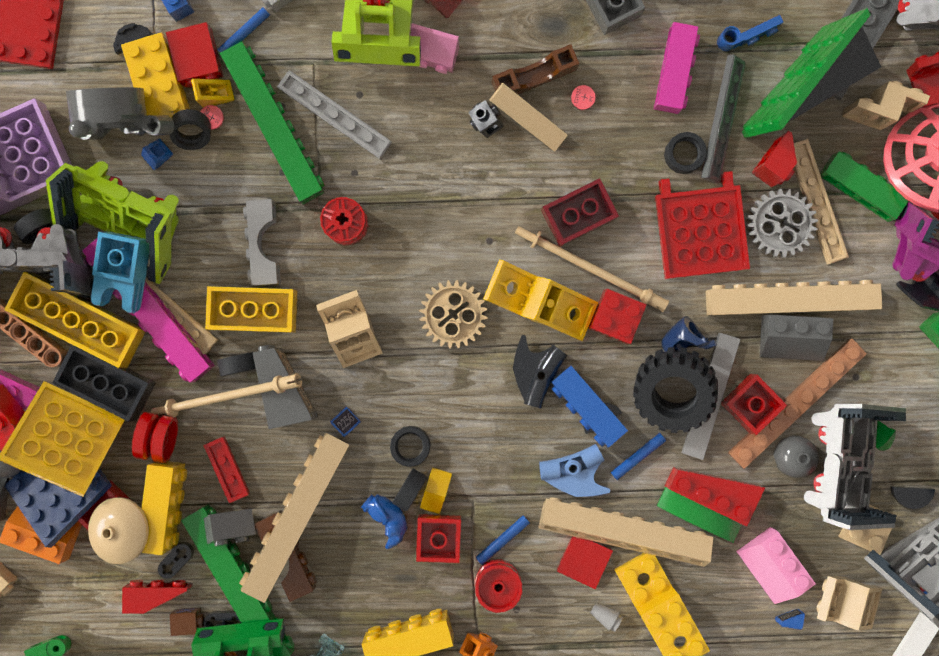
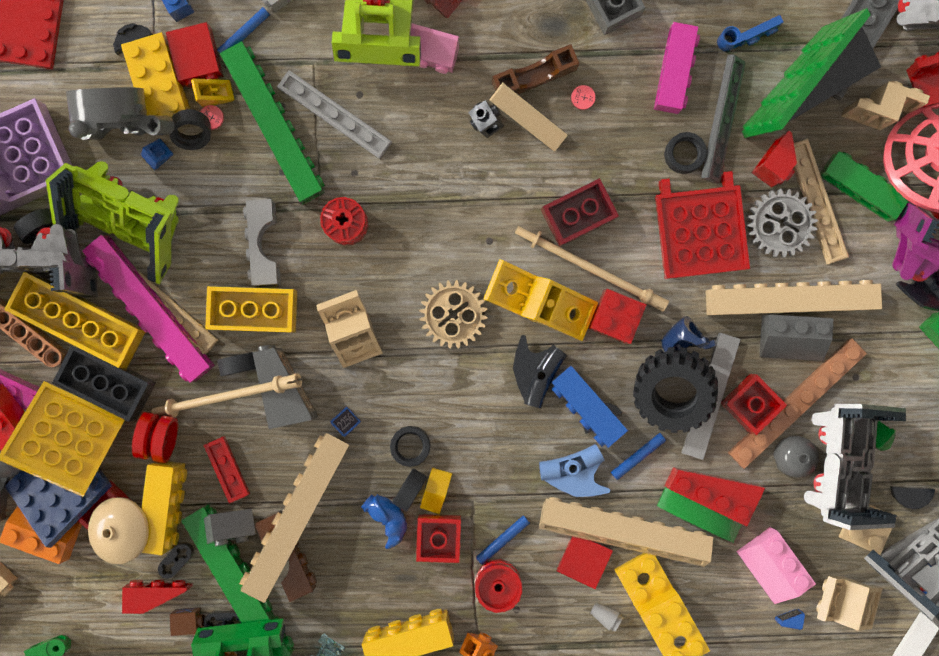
dark azure brick [91,232,150,313] -> none

